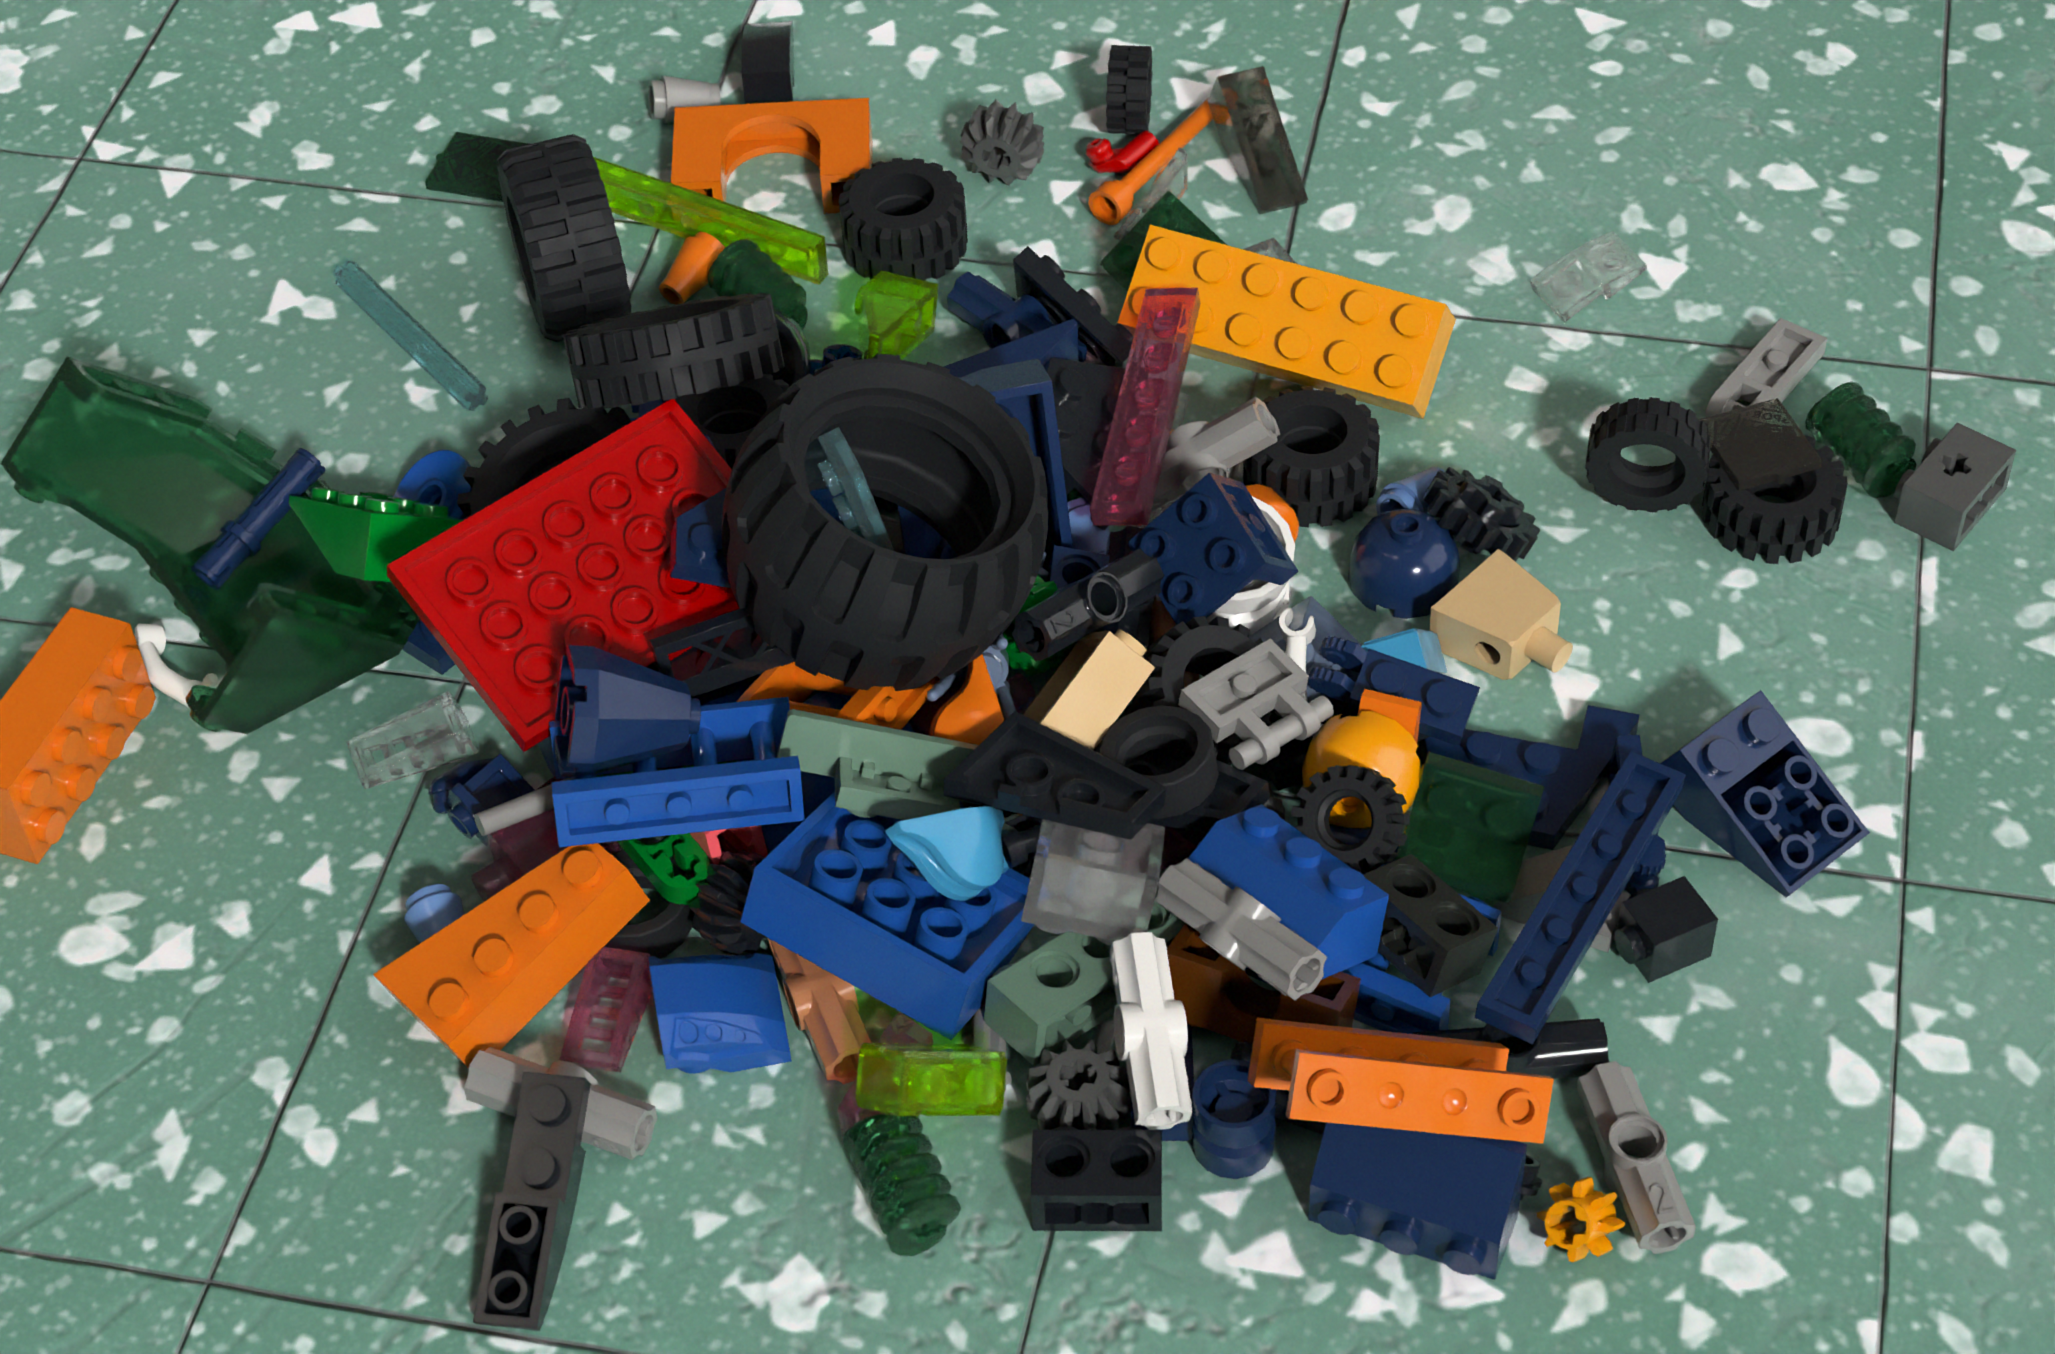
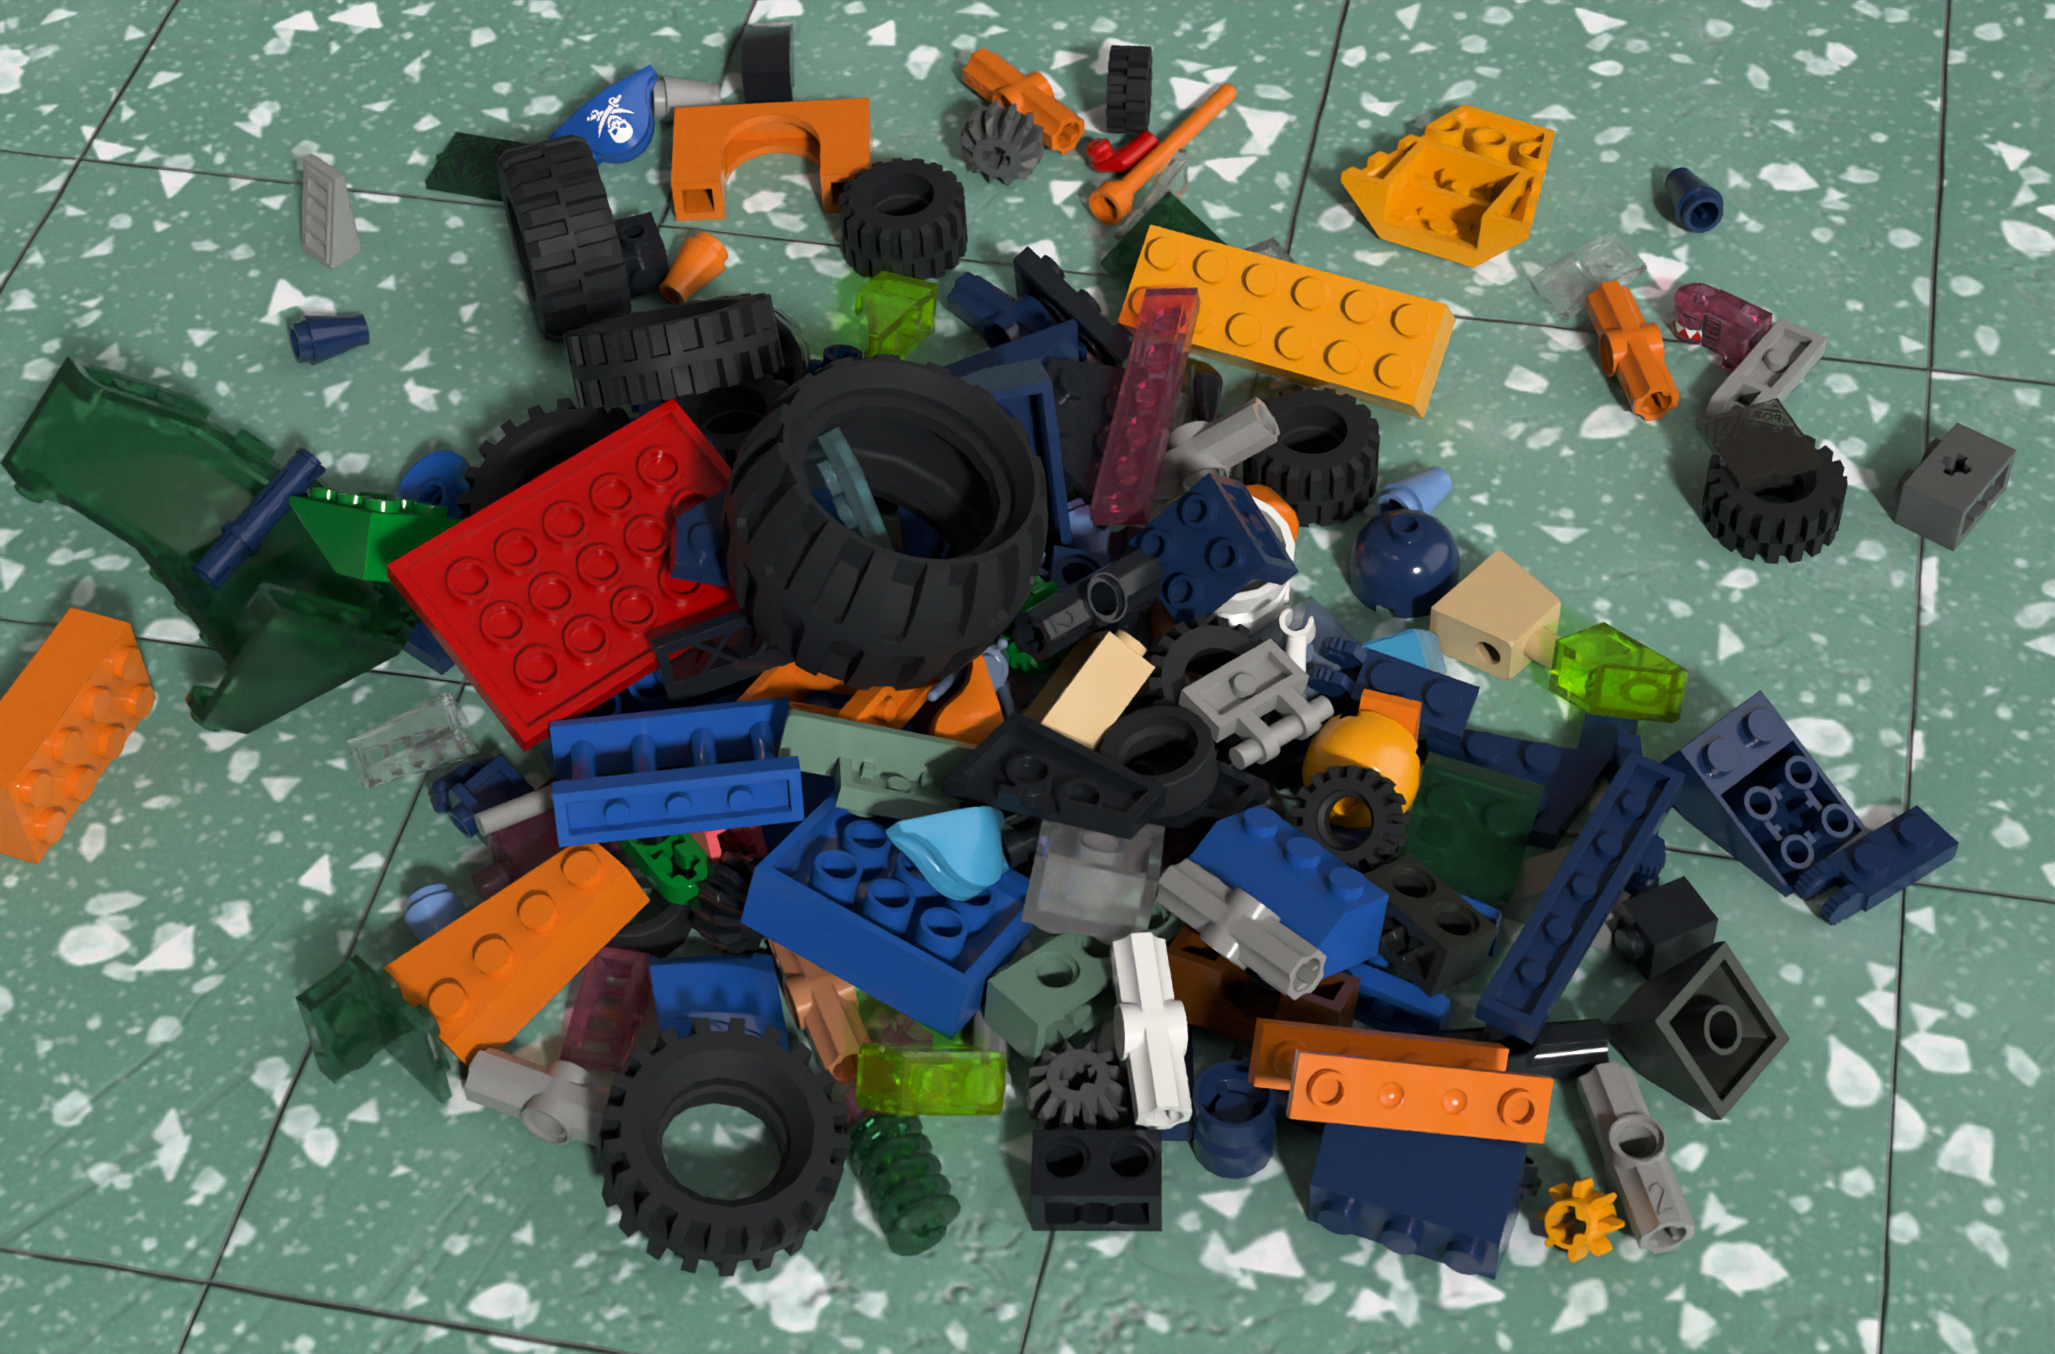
white piece [134,624,218,710] -> none
clear light blue axle [333,260,488,411] -> none
black slope [473,1071,591,1331] -> none
dark blue cone [555,645,701,777] -> none
clear neon green tile [593,157,829,285] -> none
clear green piece [708,239,808,330] -> none
clear smoke slope [1208,66,1308,214] -> none
black gear [1423,467,1540,562] -> none
black tyre [1585,397,1711,513] -> none
clear green piece [1805,381,1916,498] -> none
none -> dark blue cone [289,314,370,366]
none -> clear green bracket [296,954,452,1104]
none -> light grey slope [302,154,361,269]
none -> blue hat [548,64,658,166]
none -> black tyre [596,1017,851,1277]
none -> black brick [614,212,669,297]
none -> orange piece [962,47,1085,155]
none -> black arm [1188,361,1224,423]
none -> light orange wedge [1341,104,1555,268]
none -> clear neon green slope [1548,622,1688,723]
none -> orange piece [1585,280,1679,421]
none -> pearl dark grey slope [1605,941,1790,1120]
none -> dark blue cone [1665,167,1724,233]
none -> clear pink leg [1672,283,1773,373]
none -> dark blue hinge [1794,805,1959,925]

